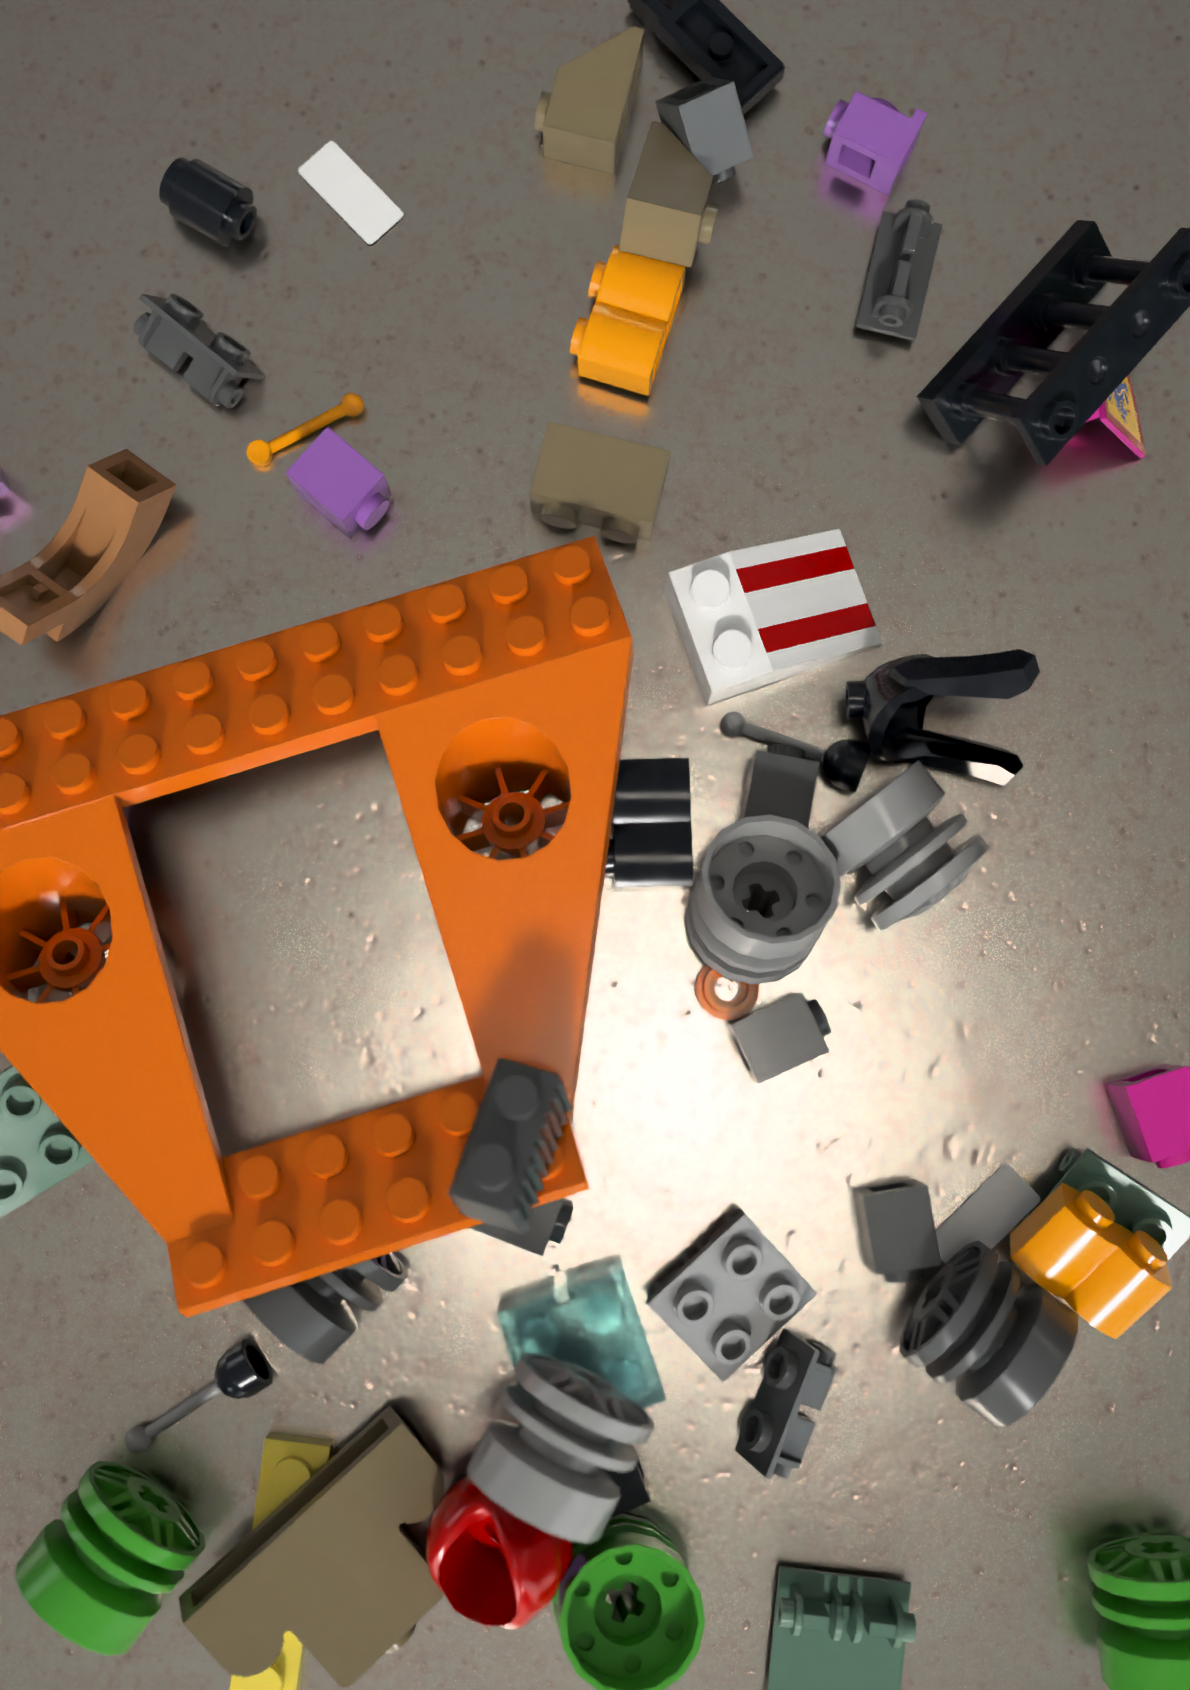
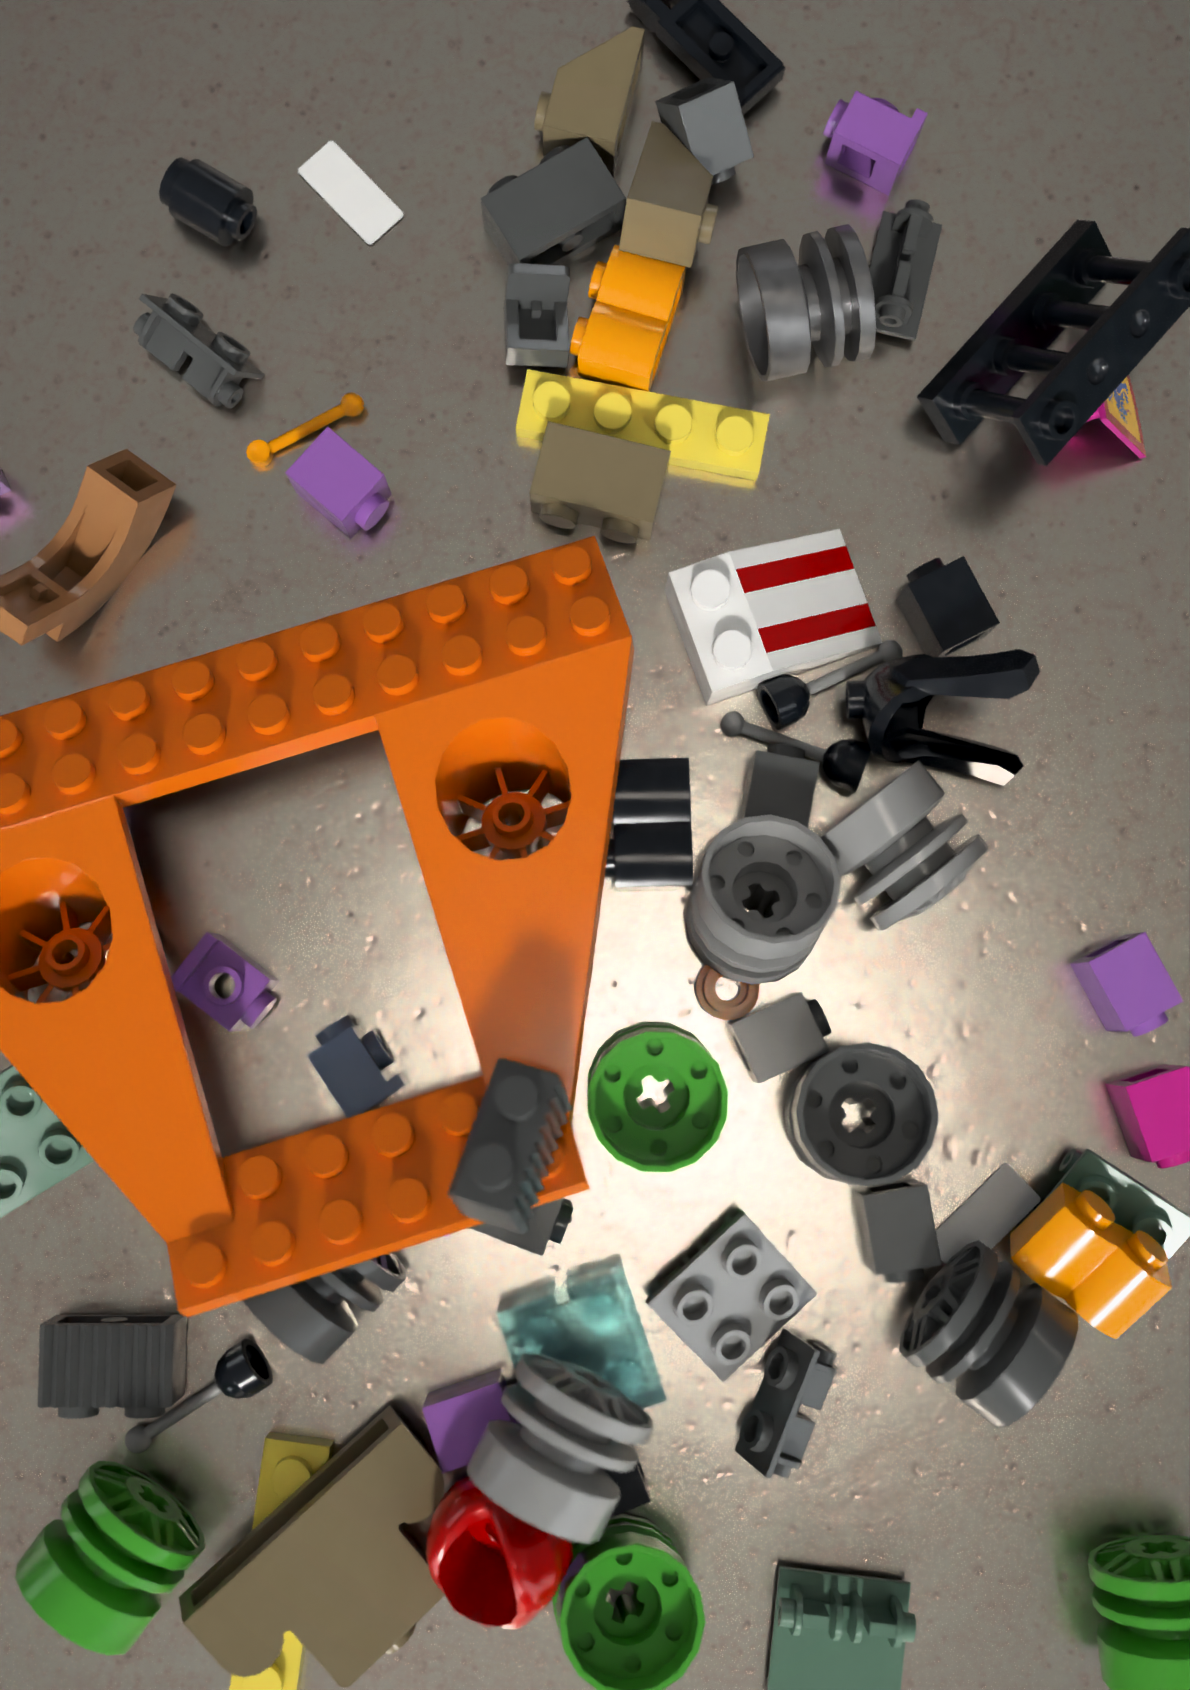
none -> dark grey brick [37,1315,188,1419]
none -> medium lavender brick [171,932,279,1032]
none -> sand blue brick [307,1015,411,1118]
none -> medium lavender brick [422,1368,521,1474]
none -> dark grey brick [480,137,626,265]
none -> dark grey bracket [504,263,571,367]
none -> light yellow plate [516,369,770,481]
none -> bright green wheel [587,1021,729,1173]
none -> flat silver wheel [736,224,876,381]
none -> black hinge [757,640,903,730]
none -> dark grey wheel [784,1042,939,1187]
none -> black brick [896,556,1000,657]
none -> medium lavender brick [1070,932,1183,1037]

